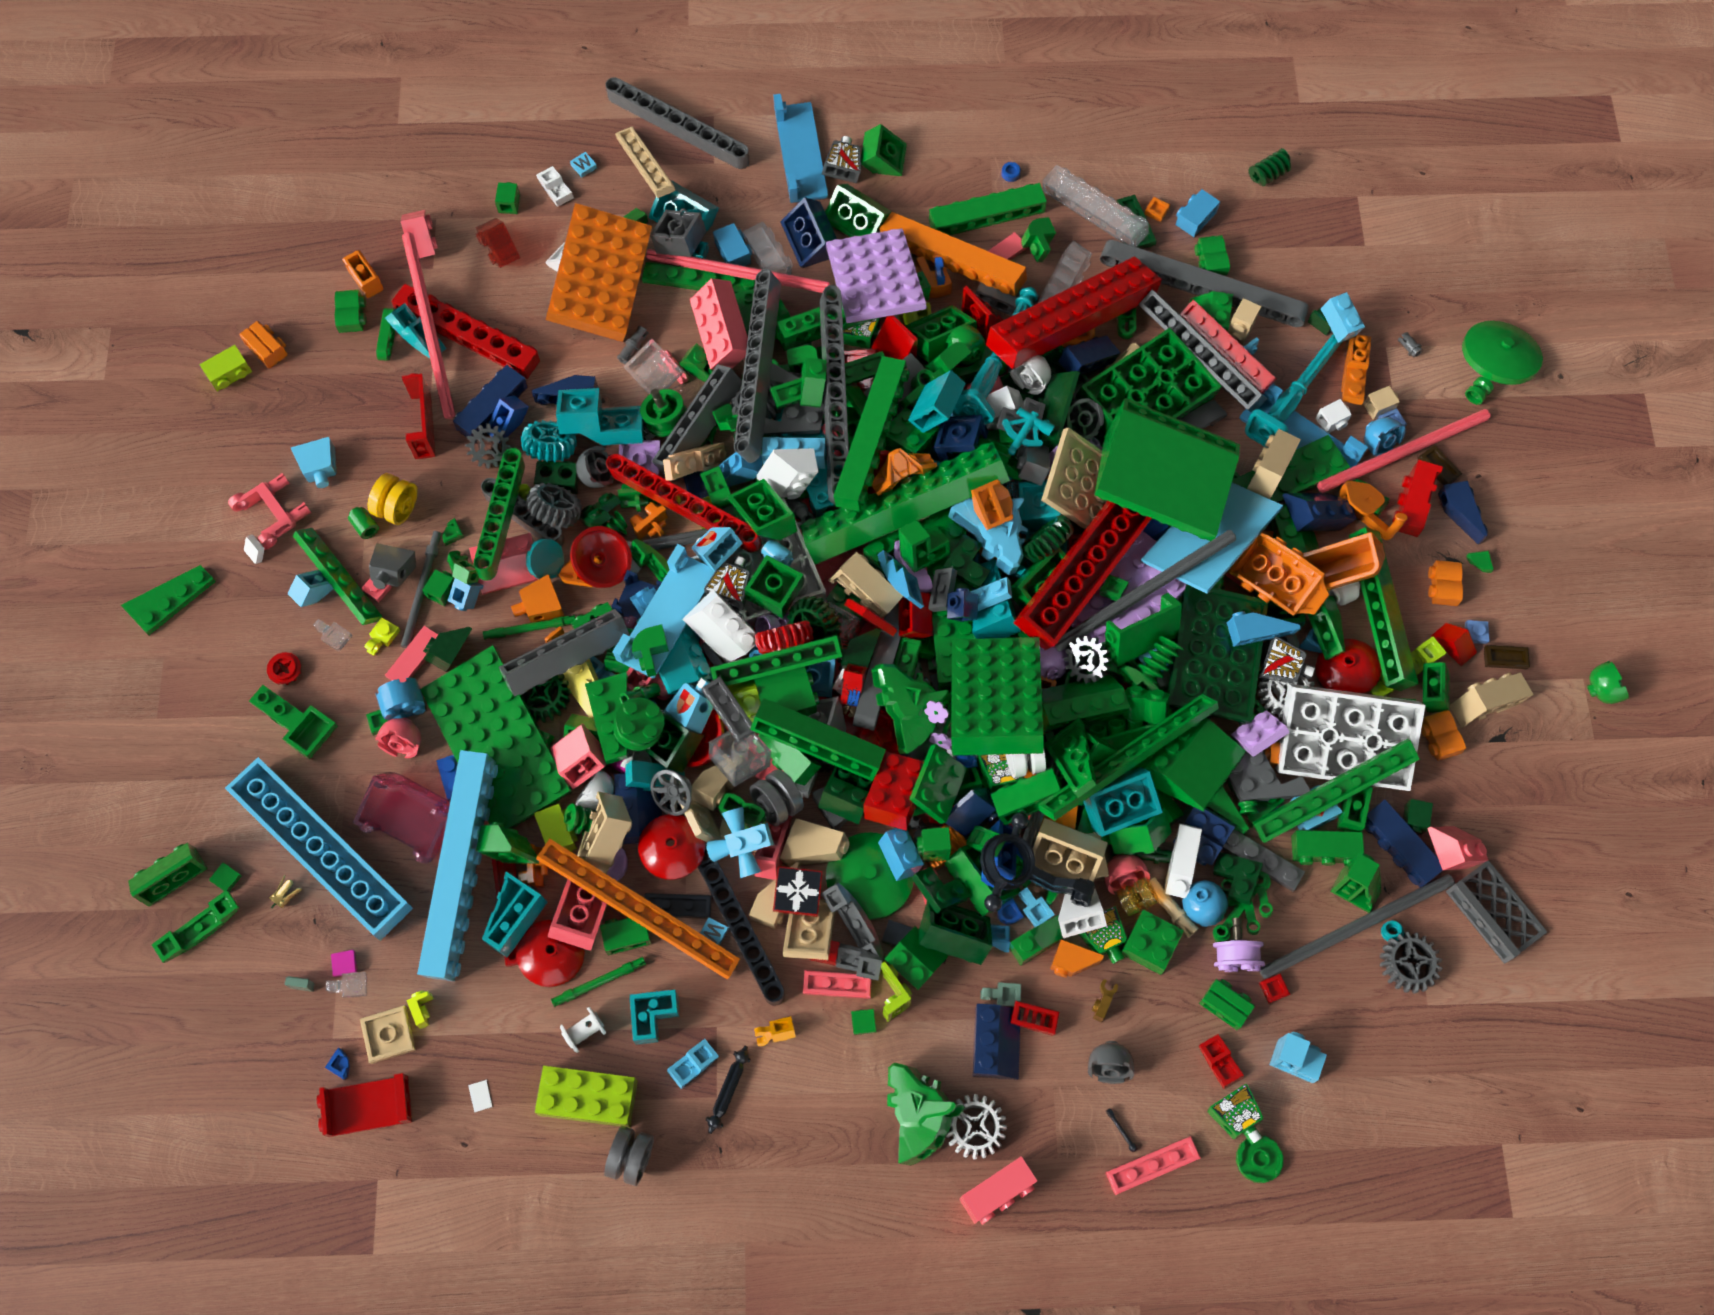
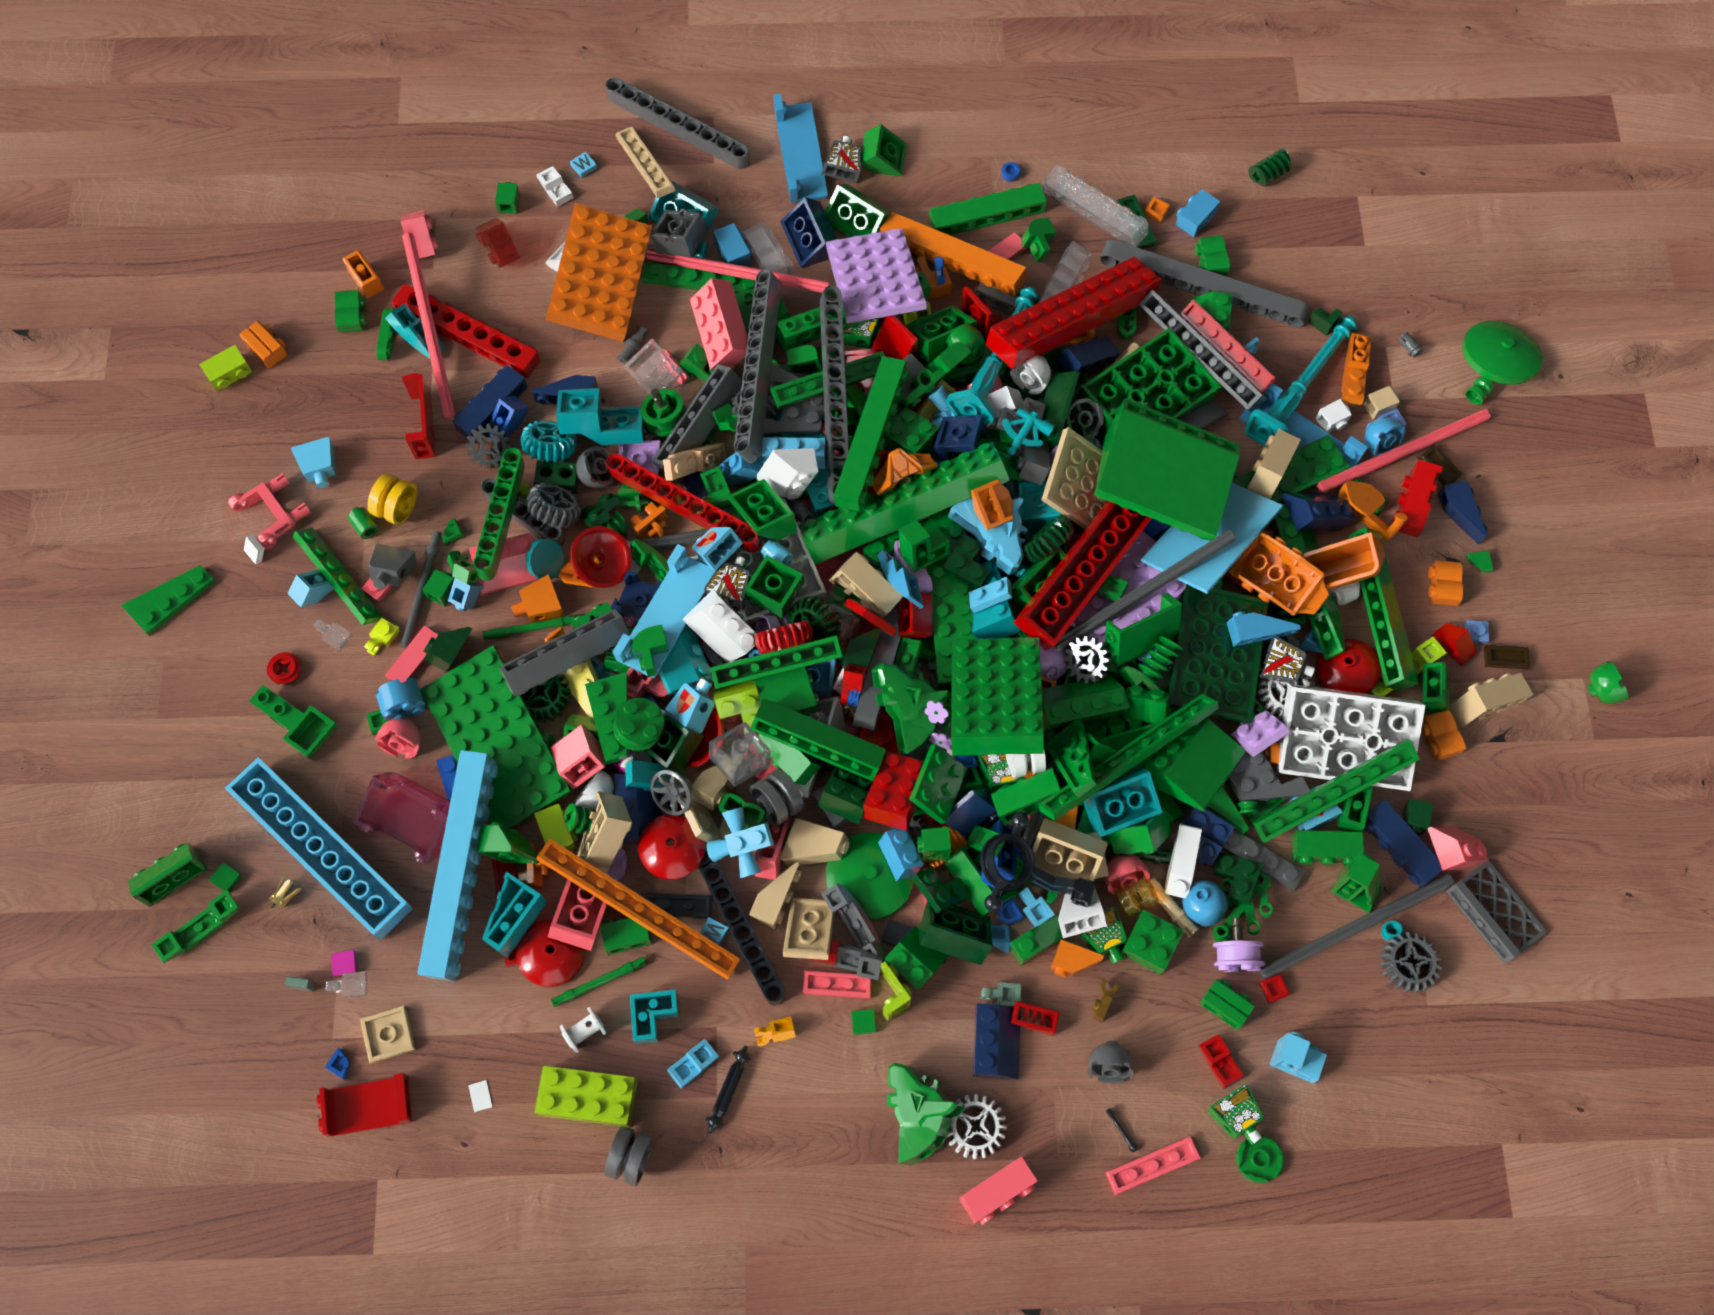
neon yellow bracket [406,990,434,1029] -> none
green pin [620,683,661,704] -> none
dark azure brick [630,587,657,616] -> none
flat silver tile [701,677,755,743] -> none
black tile [773,866,822,917] -> none
green slope [800,357,827,408] -> none
teal brick [908,370,966,433] -> none
dark grey plate [928,567,957,612] -> none
dark blue brick [947,588,978,622] -> none
tan brick [1228,298,1261,345] -> none
medium azure brick [1321,292,1365,343] -> none

